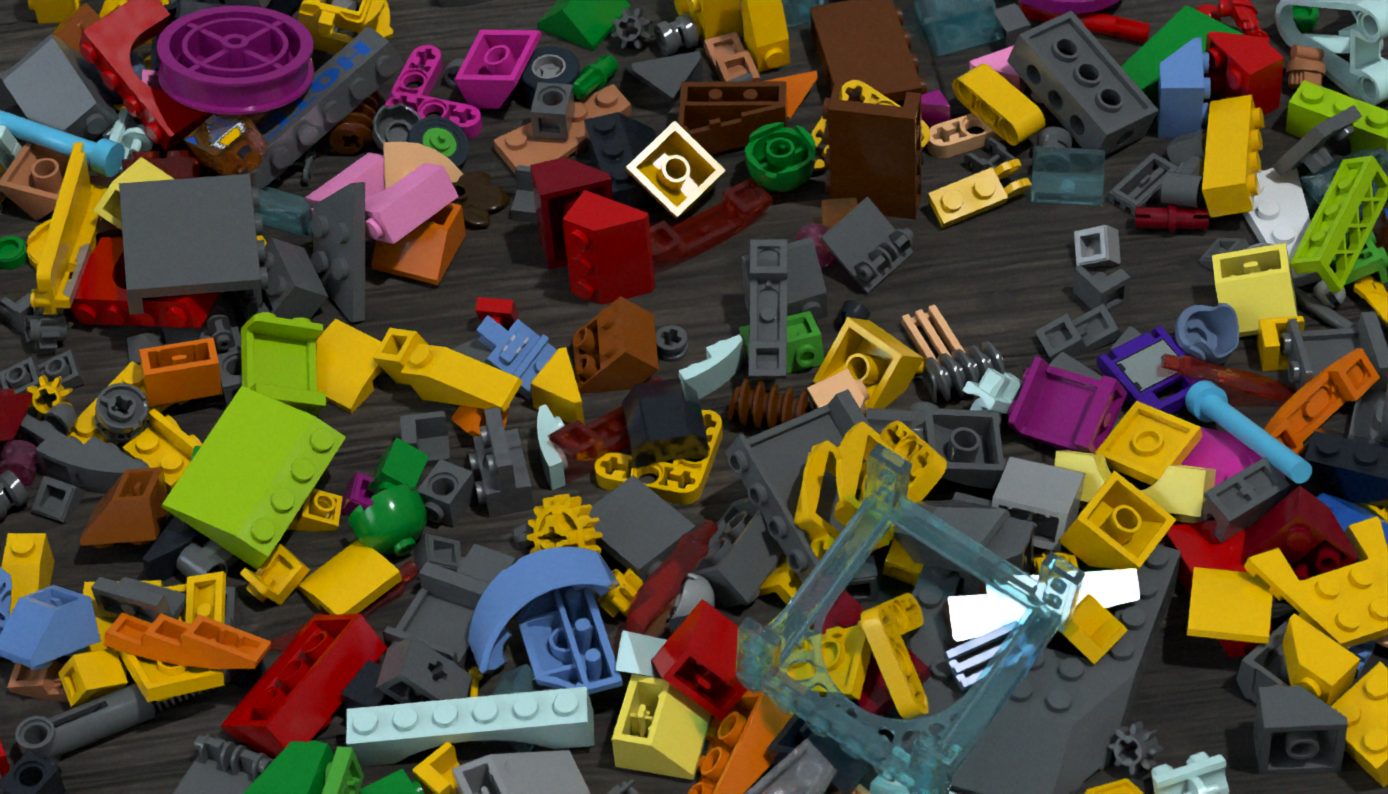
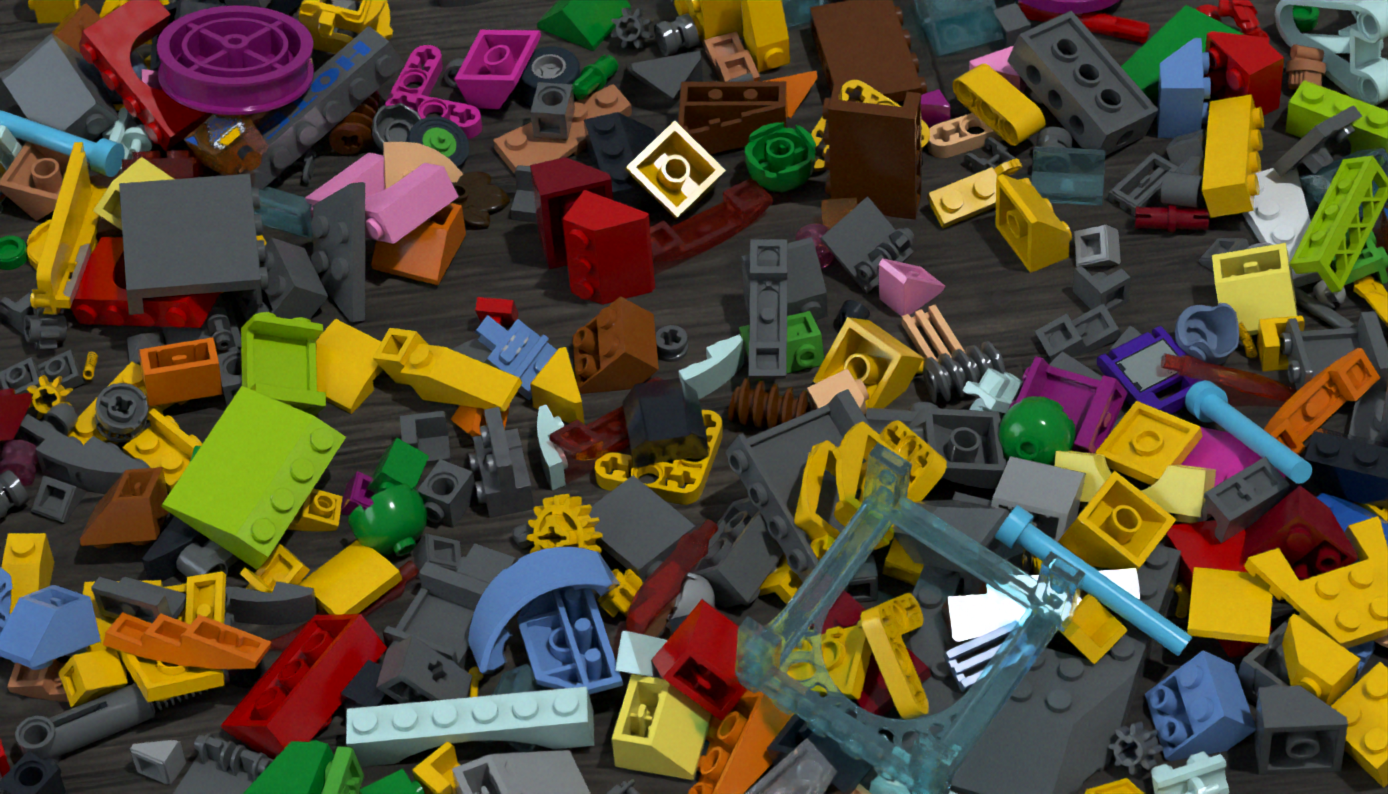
none -> yellow leg [83,352,98,380]
none -> light grey slope [130,740,186,785]
none -> dark grey slope [230,581,319,625]
none -> bright pink slope [879,258,946,317]
none -> yellow slope [995,174,1072,273]
none -> medium azure piece [995,505,1192,657]
none -> green cylinder [997,396,1076,466]
none -> medium blue slope [1145,651,1256,761]
none -> leg [1174,582,1190,618]
none -> yellow leg [1238,321,1257,358]

